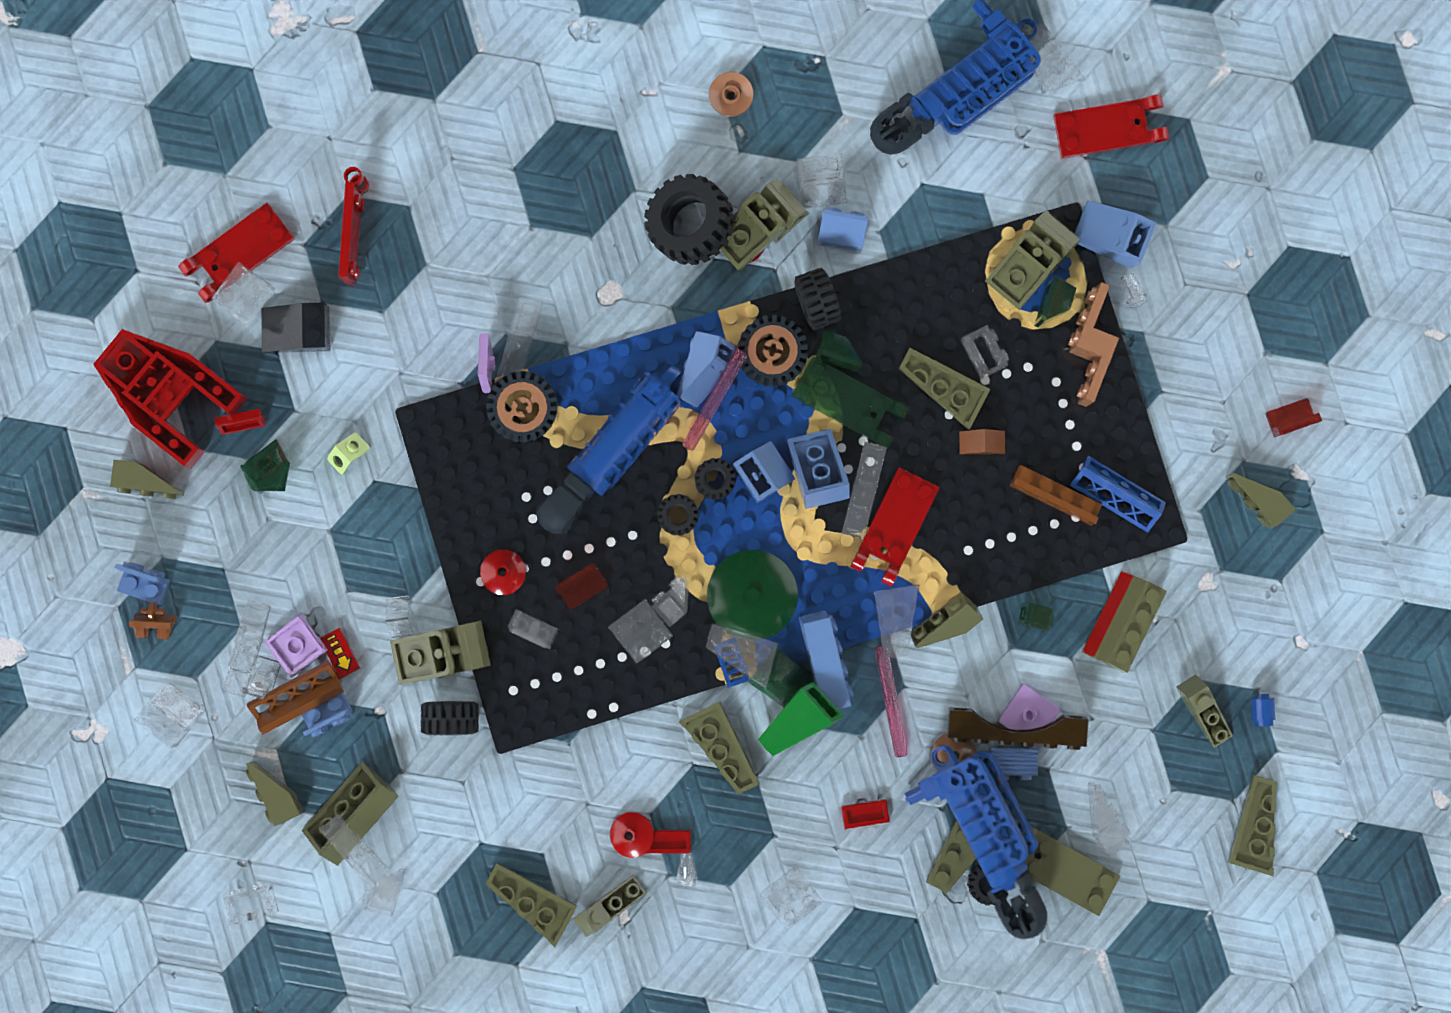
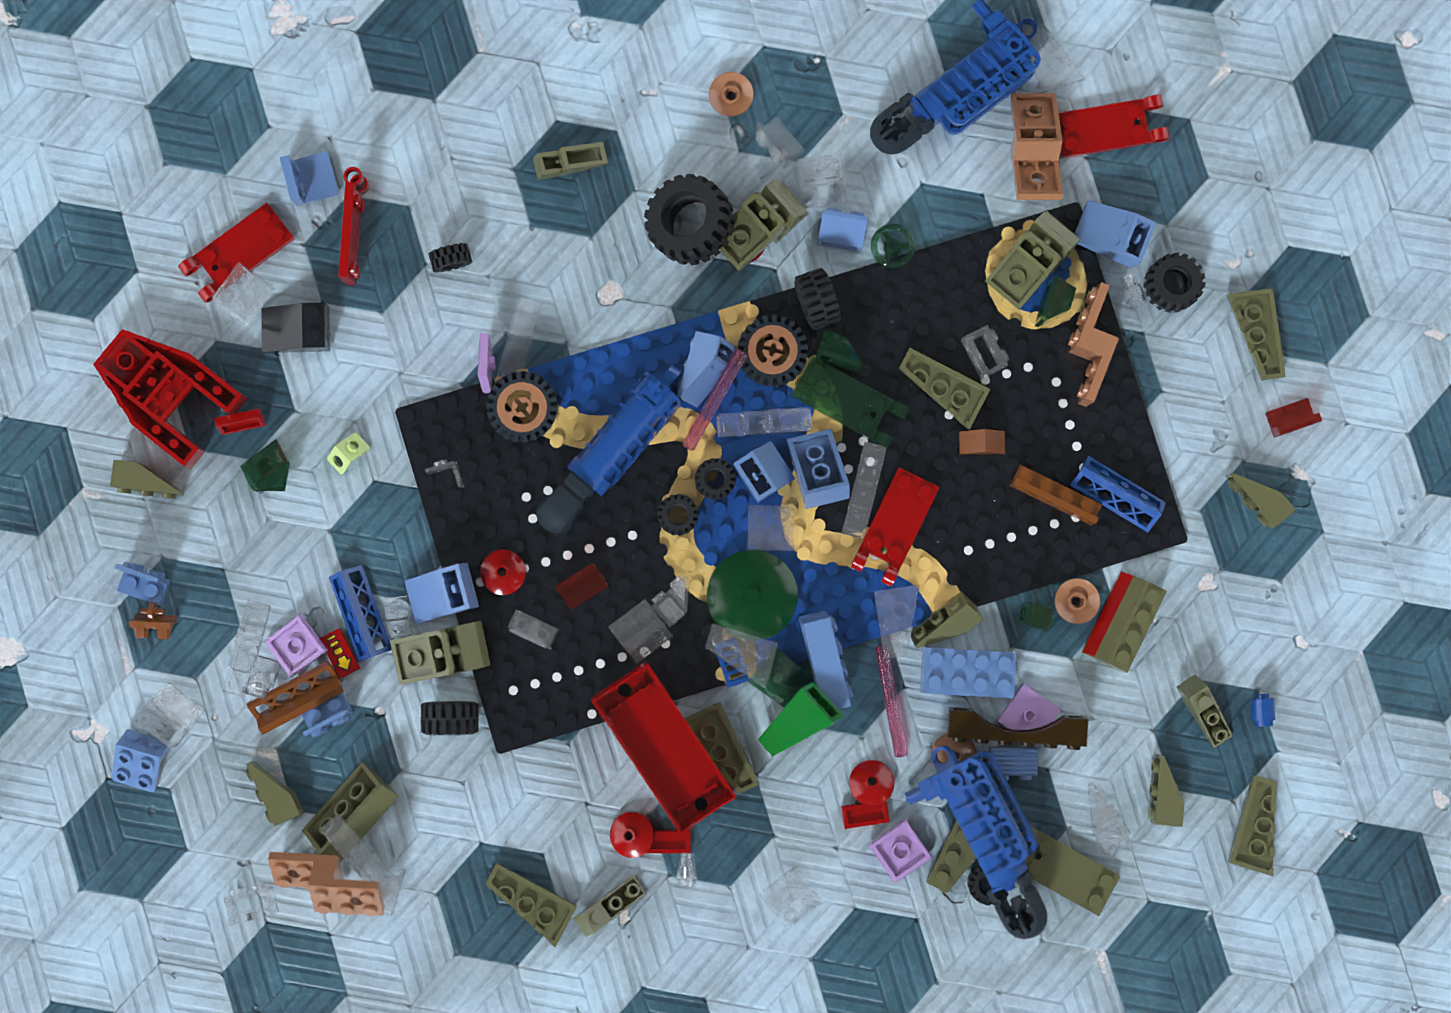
none -> medium blue bracket [112,729,171,792]
none -> nougat bracket [268,852,385,916]
none -> medium blue bracket [279,151,339,206]
none -> blue fence [329,565,392,662]
none -> medium blue slope [404,563,479,625]
none -> clear bracket [425,459,464,488]
none -> black tyre [429,243,472,273]
none -> olive slope [533,142,608,180]
none -> red piece [591,662,736,835]
none -> clear slope [716,408,812,437]
none -> clear slope [747,505,794,551]
none -> clear bracket [755,116,805,169]
none -> red dish [849,760,895,806]
none -> lavender plate [868,819,932,883]
none -> clear green piece [871,224,916,268]
none -> medium blue brick [920,647,1016,698]
none -> nougat bracket [1010,93,1063,200]
none -> nougat dish [1054,579,1100,624]
none -> black tyre [1144,253,1206,313]
none -> olive slope [1148,754,1184,827]
none -> olive wing [1226,288,1286,381]

